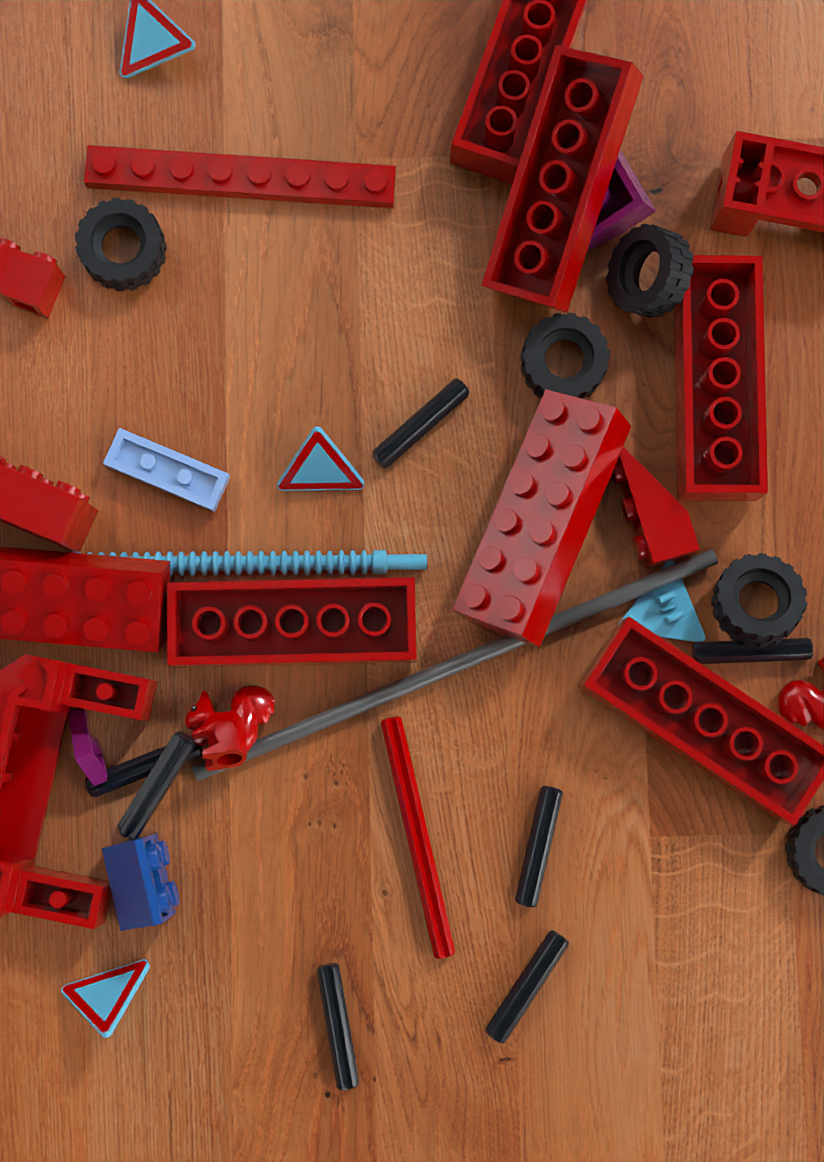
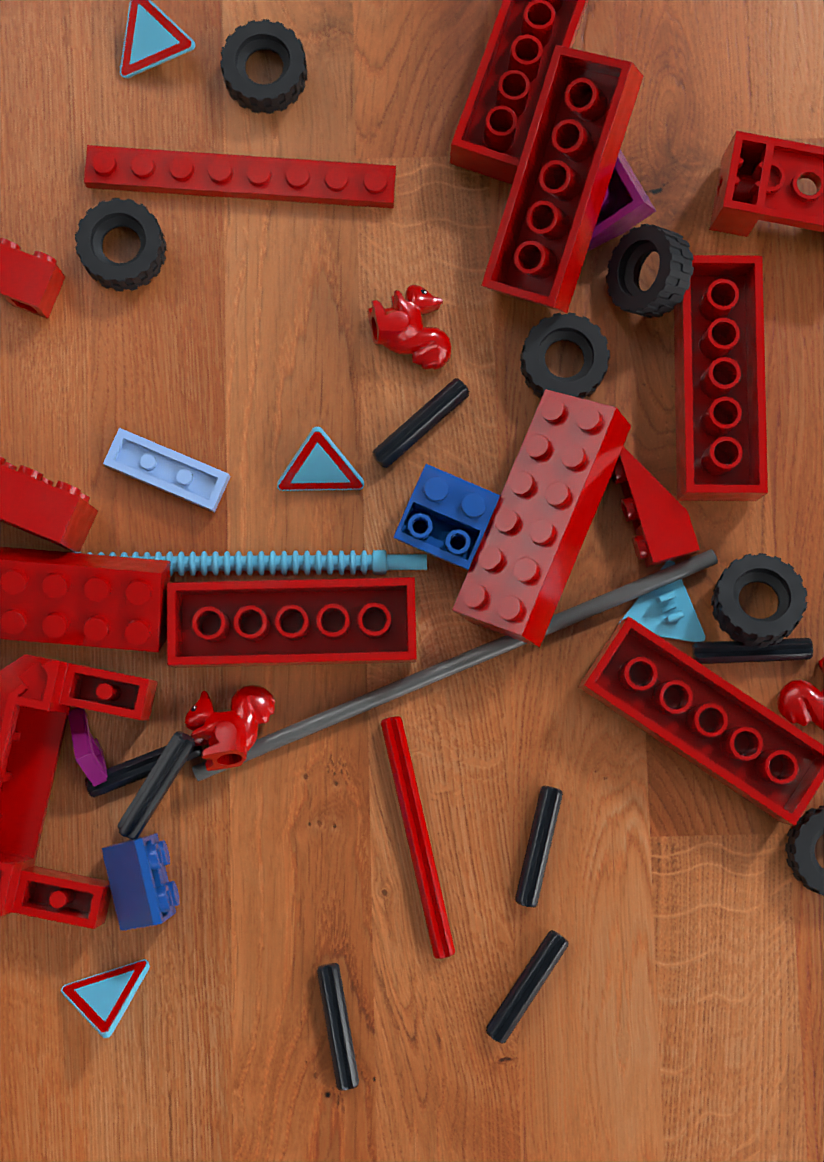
none -> black tyre [220,19,308,114]
none -> red animal [367,285,452,370]
none -> blue slope [393,464,500,570]

